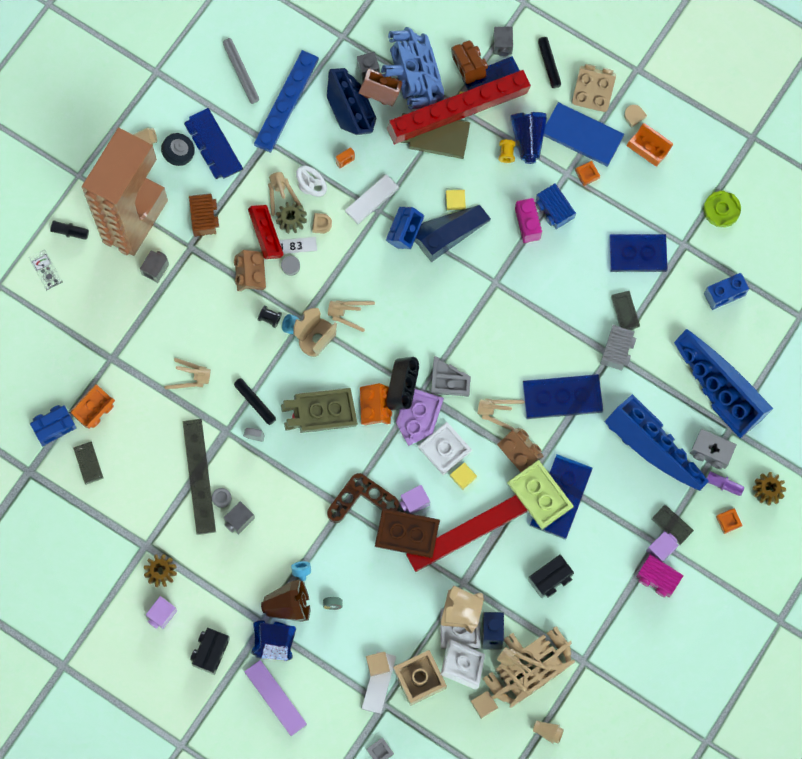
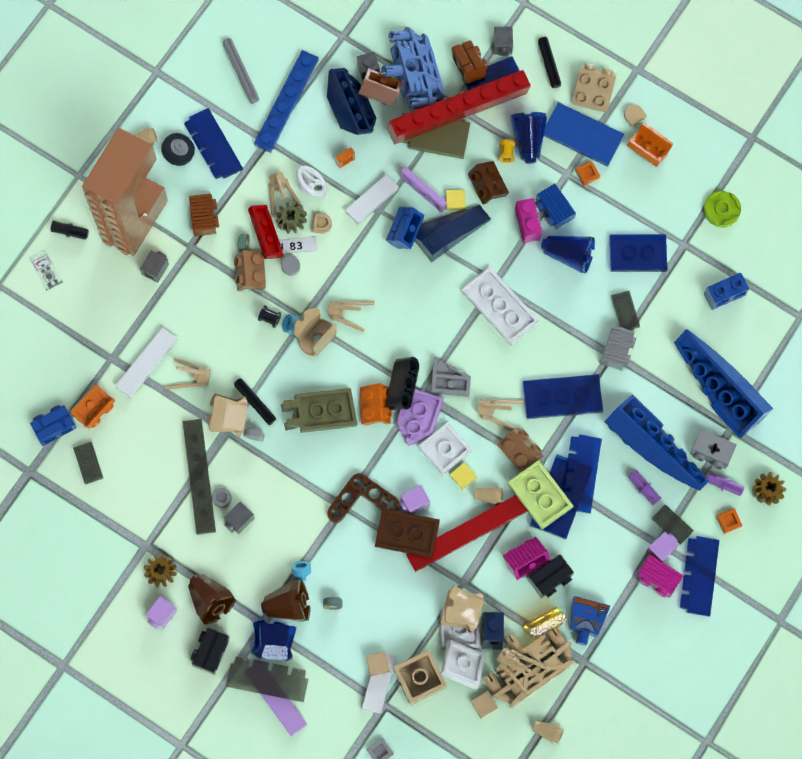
none -> white tile [115,327,178,399]
none -> reddish brown cone [188,574,236,625]
none -> tan piece [208,393,248,437]
none -> clear smoke windscreen [225,656,309,703]
none -> sand green tile [237,233,250,252]
none -> lavender tile [401,166,447,212]
none -> white tile [461,266,539,346]
none -> reddish brown bracket [468,161,509,205]
none -> tan cone [474,486,503,505]
none -> dark pink brick [503,537,551,580]
none -> clear yellow plate [522,607,567,638]
none -> clear blue cone [541,236,595,274]
none -> clear blue windscreen [563,434,602,514]
none -> blue torso [570,596,611,646]
none -> medium lavender axle [628,470,662,506]
none -> clear blue windscreen [680,536,720,617]

